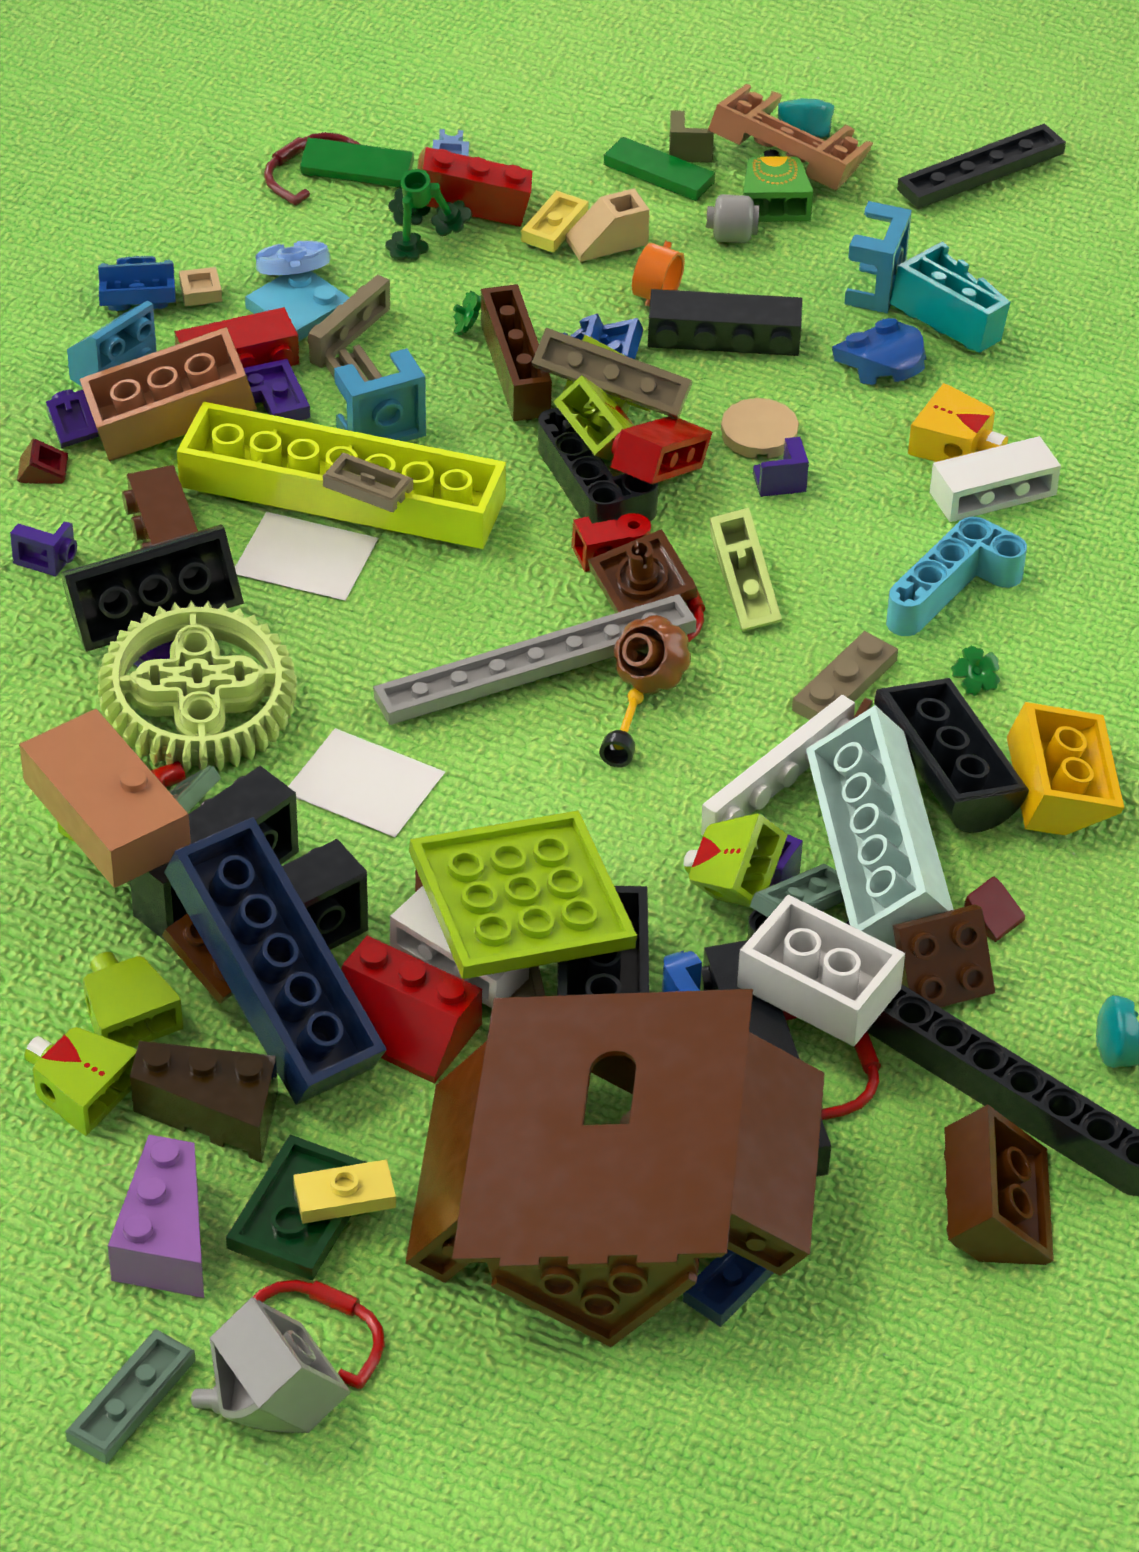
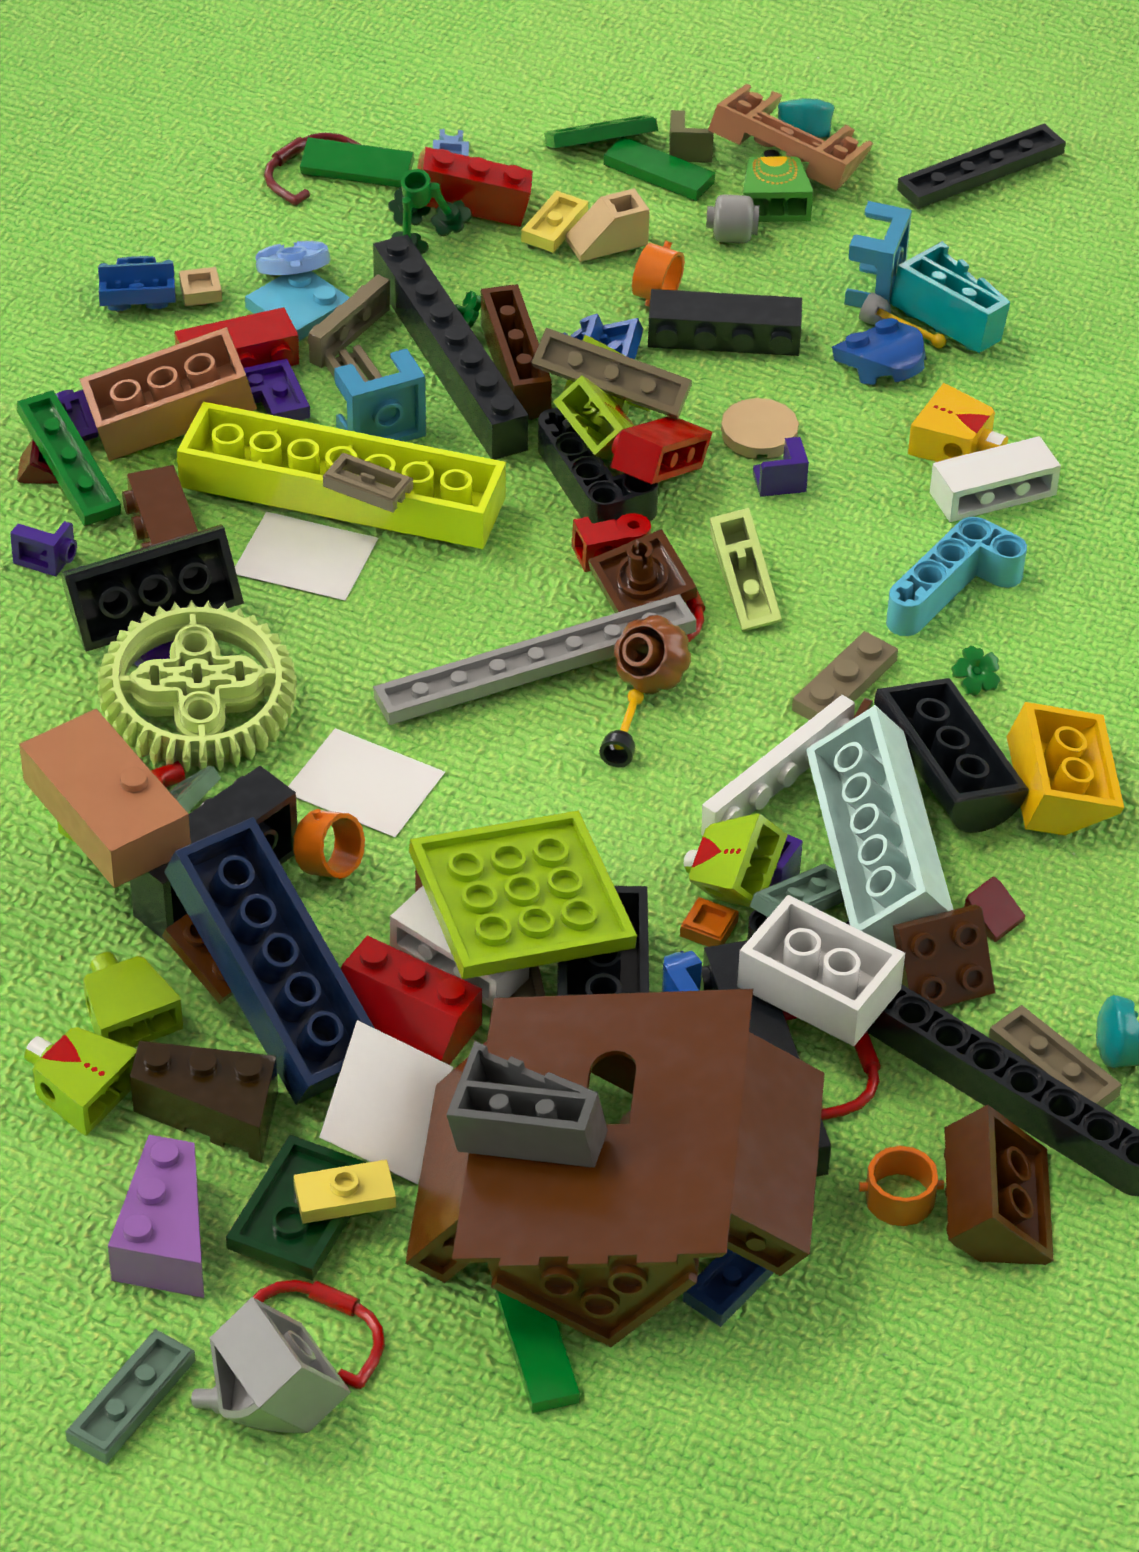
dark azure slope [67,300,157,387] -> none
black brick [282,839,368,950] -> none
none -> green plate [17,390,121,526]
none -> orange piece [293,809,365,879]
none -> white sticker [319,1020,453,1184]
none -> black brick [373,234,528,460]
none -> dark grey wedge [446,1041,608,1168]
none -> green tile [495,1290,580,1413]
none -> green tile [544,115,658,148]
none -> orange tile [680,897,739,947]
none -> hinge [859,292,946,349]
none -> orange piece [859,1146,944,1226]
none -> dark tan plate [989,1005,1122,1108]

